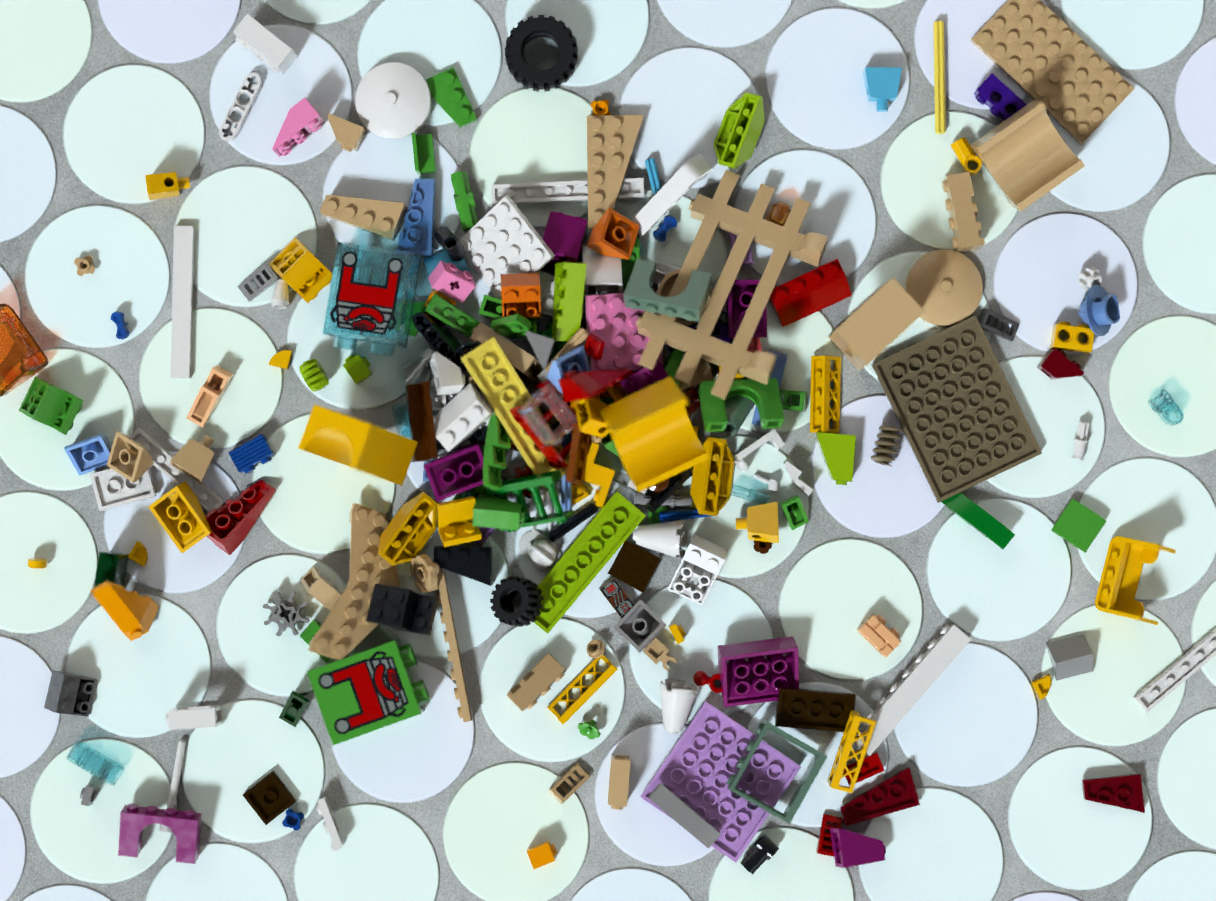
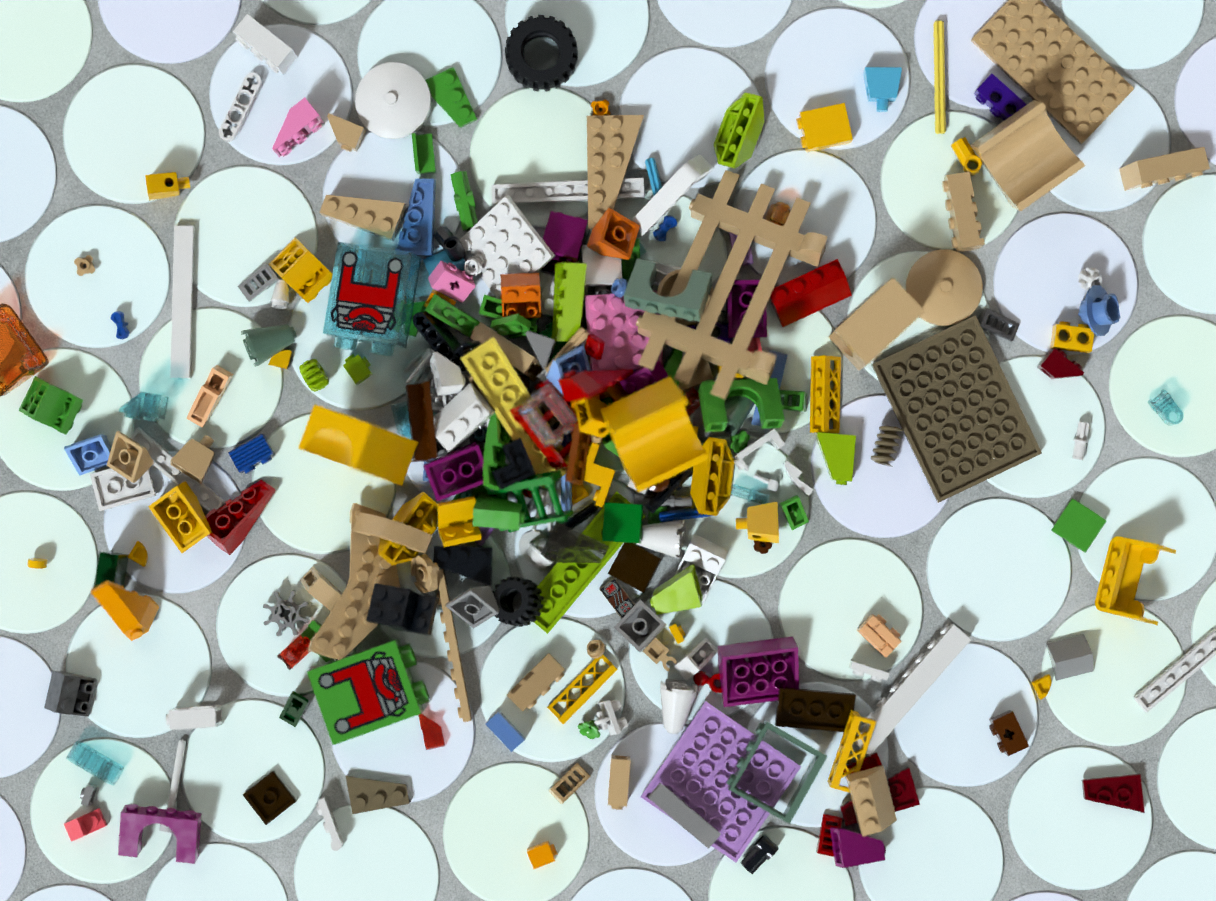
blue plate [282,808,304,830] -> none
green slope [941,492,1015,550] -> none
none -> coral slope [64,808,107,842]
none -> clear light blue slope [119,392,169,423]
none -> sand green cone [241,324,297,367]
none -> clear red hips [277,635,310,671]
none -> dark tan wing [346,775,410,814]
none -> tan slope [353,512,432,554]
none -> clear red slope [418,713,445,750]
none -> light grey slope [446,586,500,629]
none -> white plate [464,257,482,276]
none -> medium blue panel [486,710,526,752]
none -> black plate [492,438,536,490]
none -> clear smoke slope [541,522,609,563]
none -> white hips [594,700,628,735]
none -> green tile [602,502,643,543]
none -> medium blue plate [611,278,628,298]
none -> lime slope [650,565,703,615]
none -> white slope [674,637,718,681]
none -> bright green plant [730,430,750,453]
none -> yellow brick [796,103,853,153]
none -> tan slope [846,765,897,836]
none -> white plate [849,661,890,683]
none -> reddish brown brick [989,710,1030,756]
none -> tan wedge [1119,147,1210,191]

